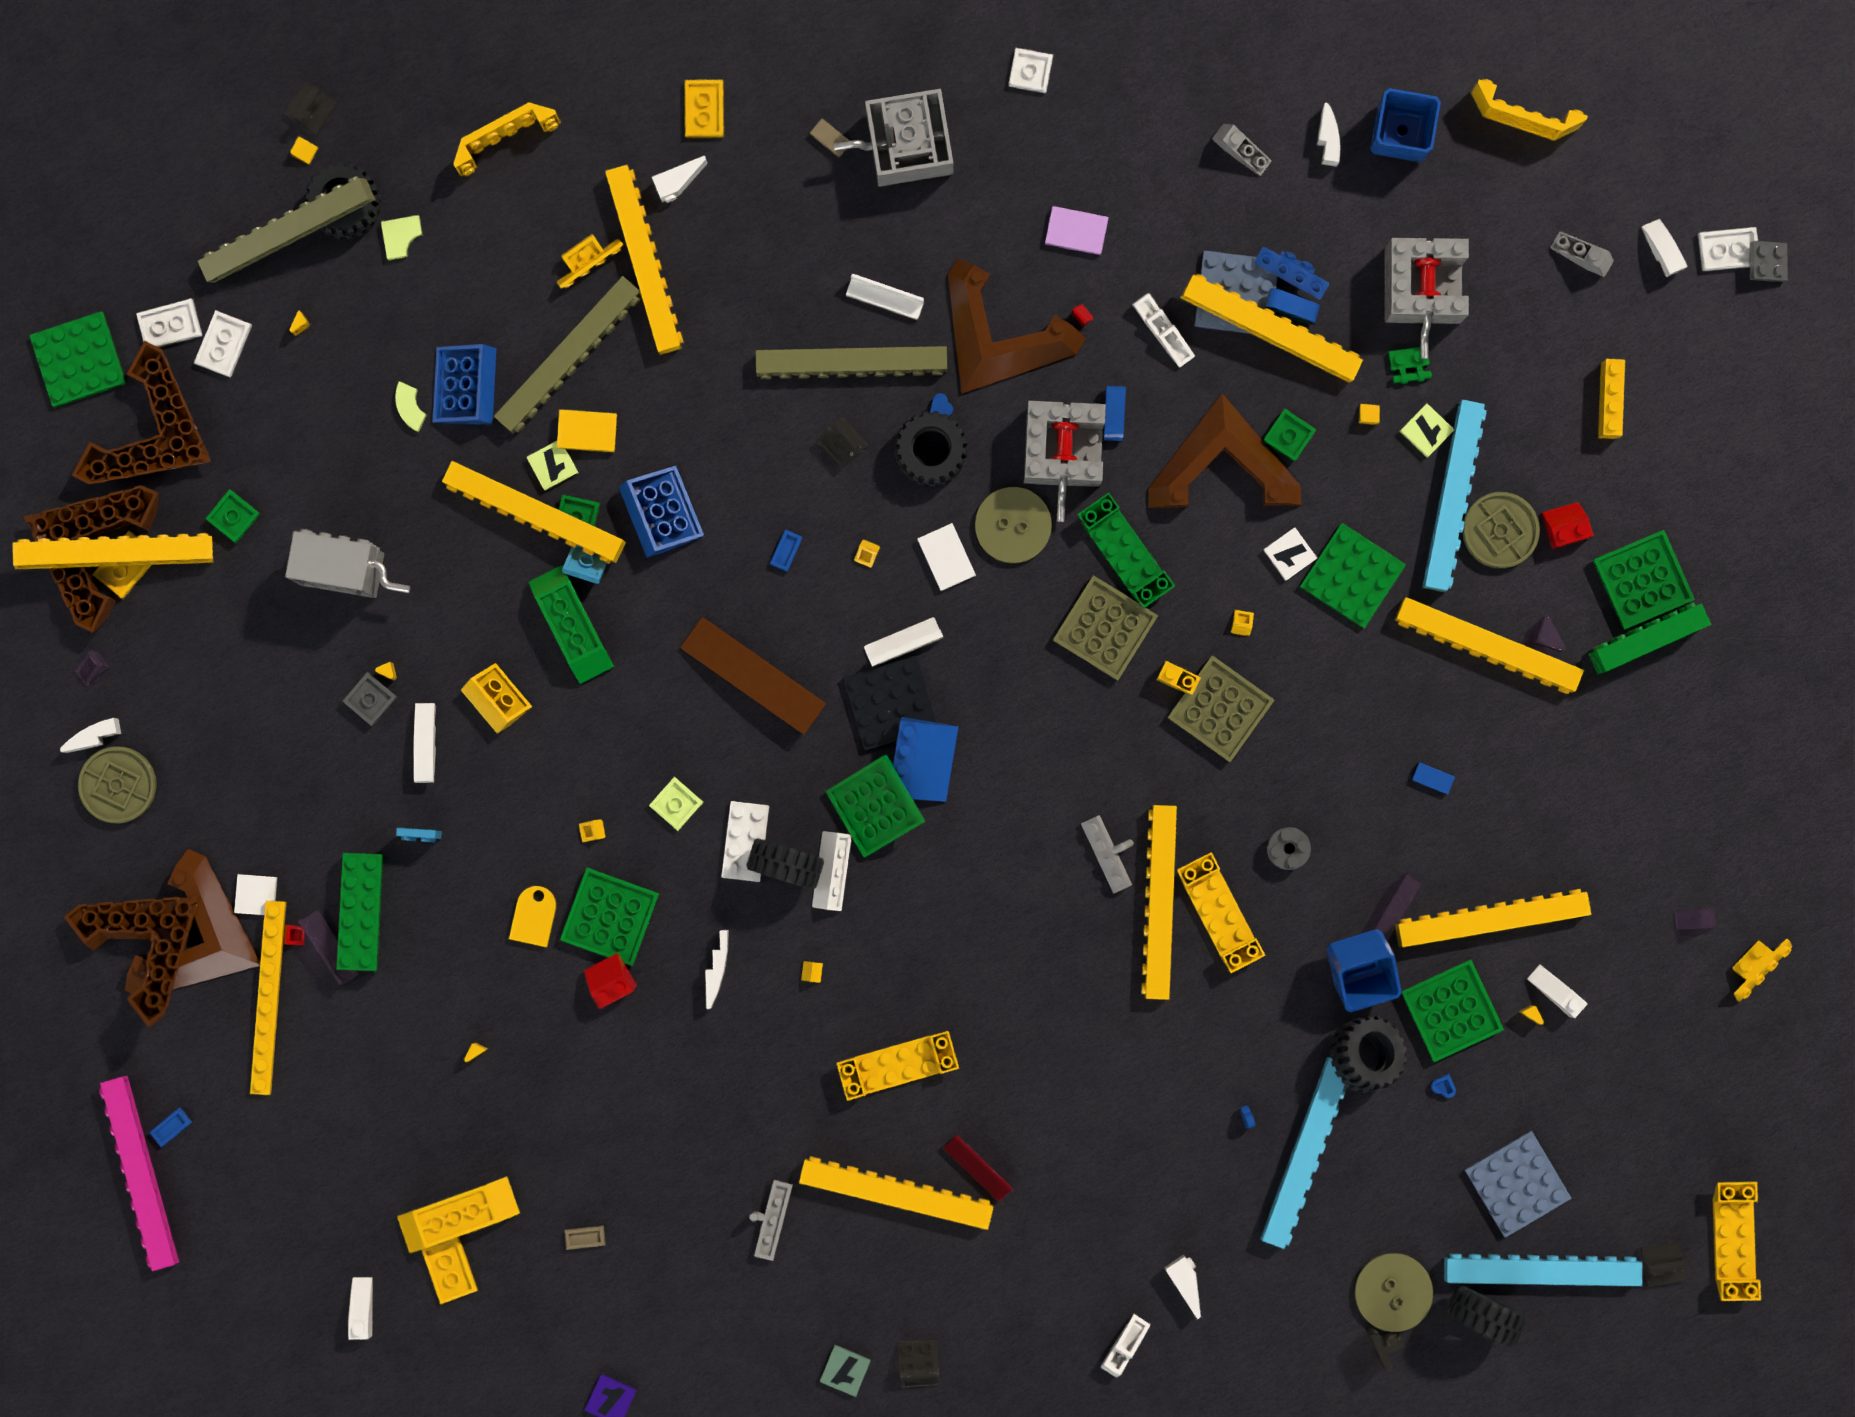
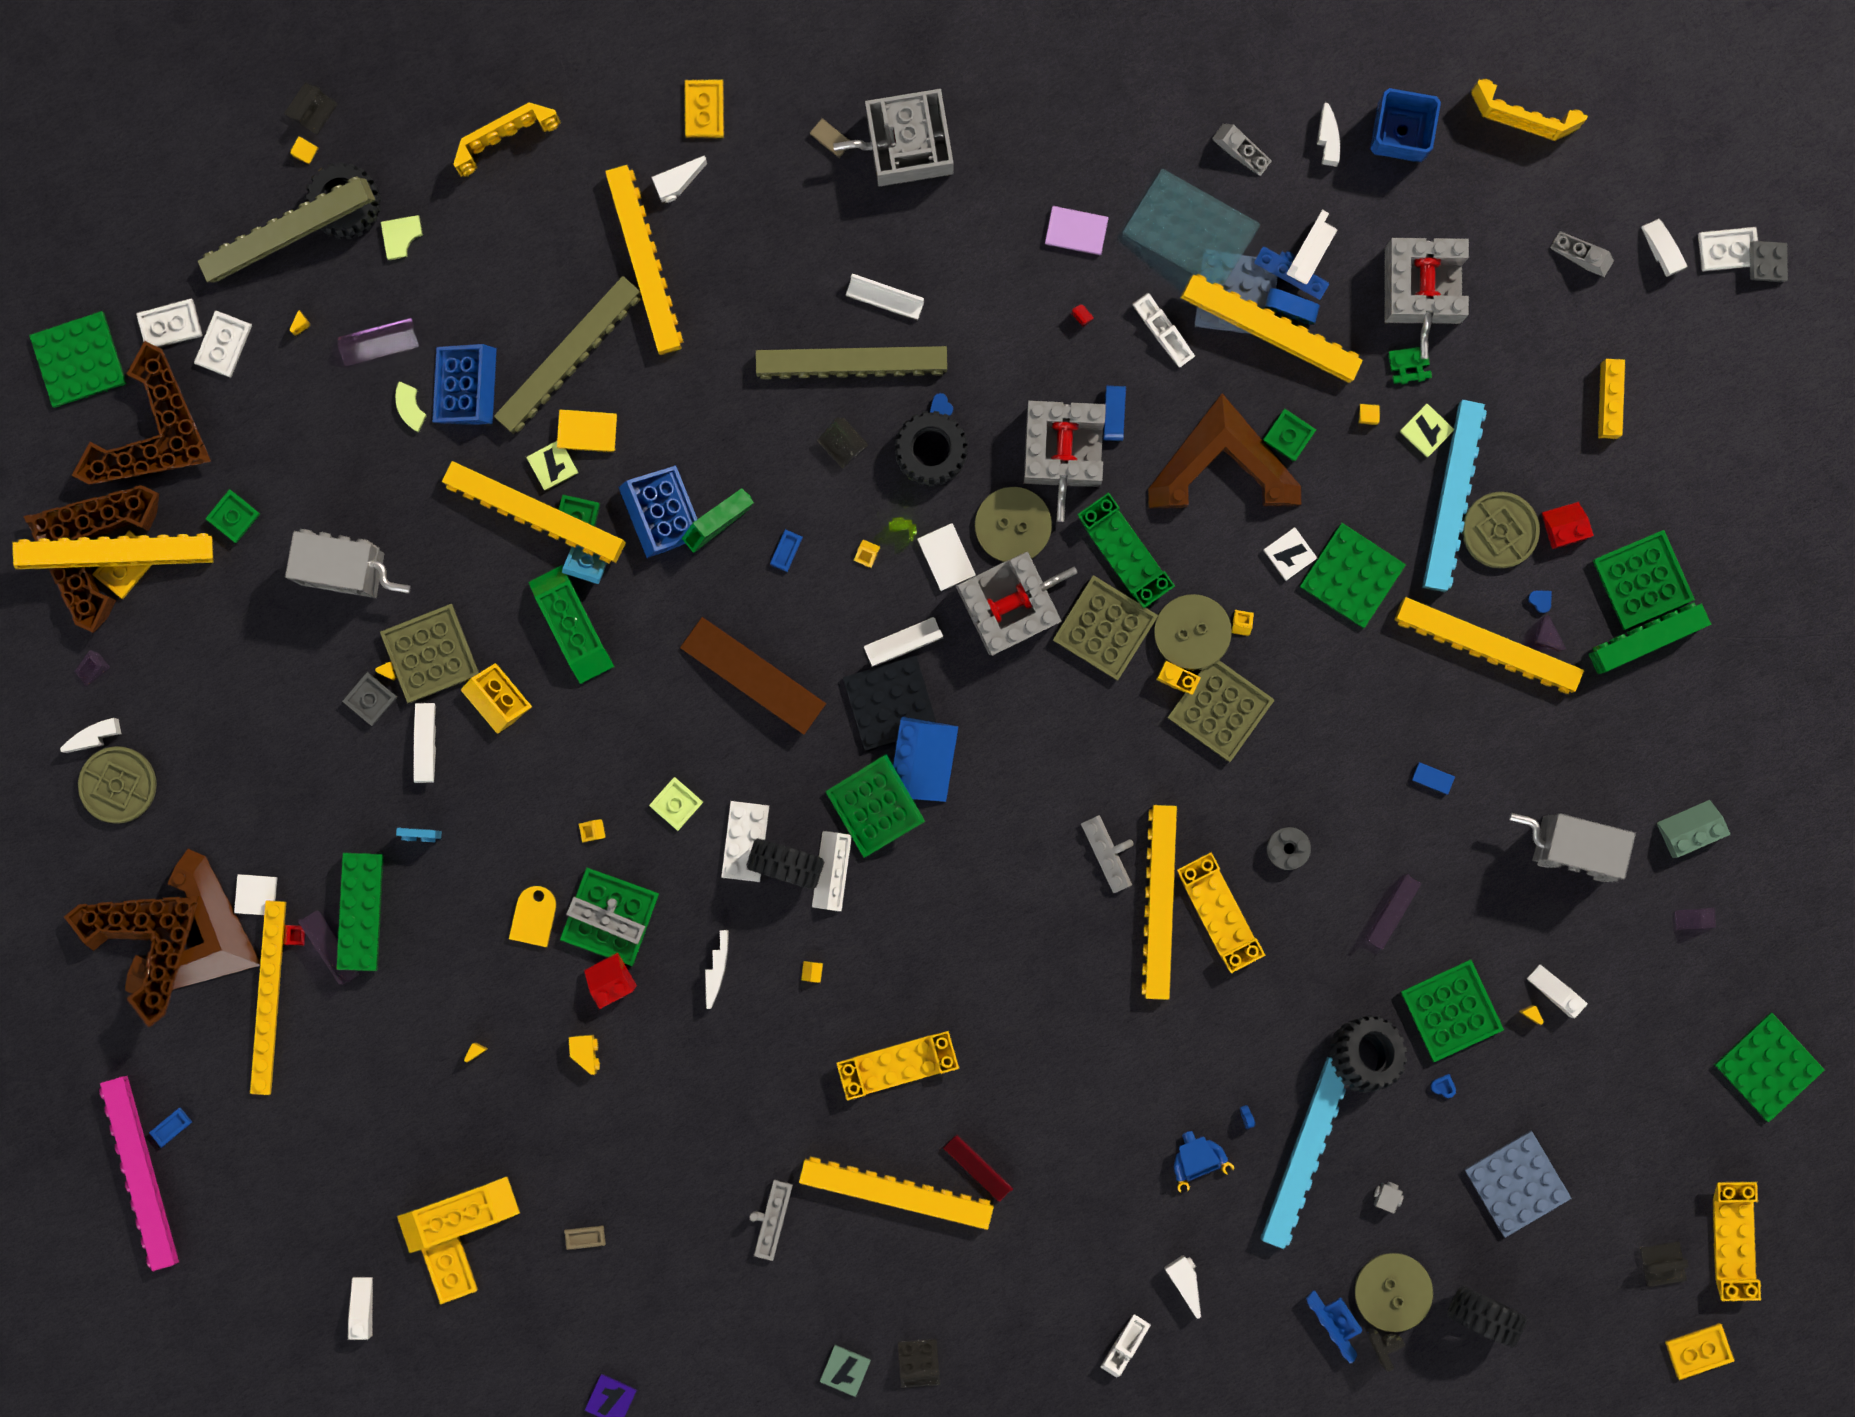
yellow bracket [556,234,623,288] -> none
reddish brown wedge [948,259,1086,394] -> none
white tile [1009,48,1053,93] -> none
blue plate [1326,929,1402,1012] -> none
yellow brick [1395,889,1591,947] -> none
medium azure brick [1444,1254,1642,1286] -> none
yellow bracket [1733,939,1792,1002] -> none
none -> clear purple panel [338,318,419,366]
none -> olive plate [380,604,479,703]
none -> light grey plate [566,897,646,944]
none -> yellow slope [569,1035,600,1075]
none -> green slope [681,488,754,553]
none -> clear neon green bracket [889,517,917,541]
none -> light grey piece [956,552,1078,655]
none -> clear light blue plate [1123,168,1260,286]
none -> olive plate [1155,594,1232,670]
none -> blue torso [1174,1131,1234,1192]
none -> white panel [1287,210,1337,284]
none -> blue bracket [1306,1290,1362,1363]
none -> light grey brick [1373,1181,1404,1213]
none -> light grey piece [1509,813,1635,882]
none -> blue tile [1528,590,1552,613]
none -> sand green slope [1657,800,1731,858]
none -> yellow tile [1665,1323,1734,1380]
none -> green plate [1714,1012,1825,1122]

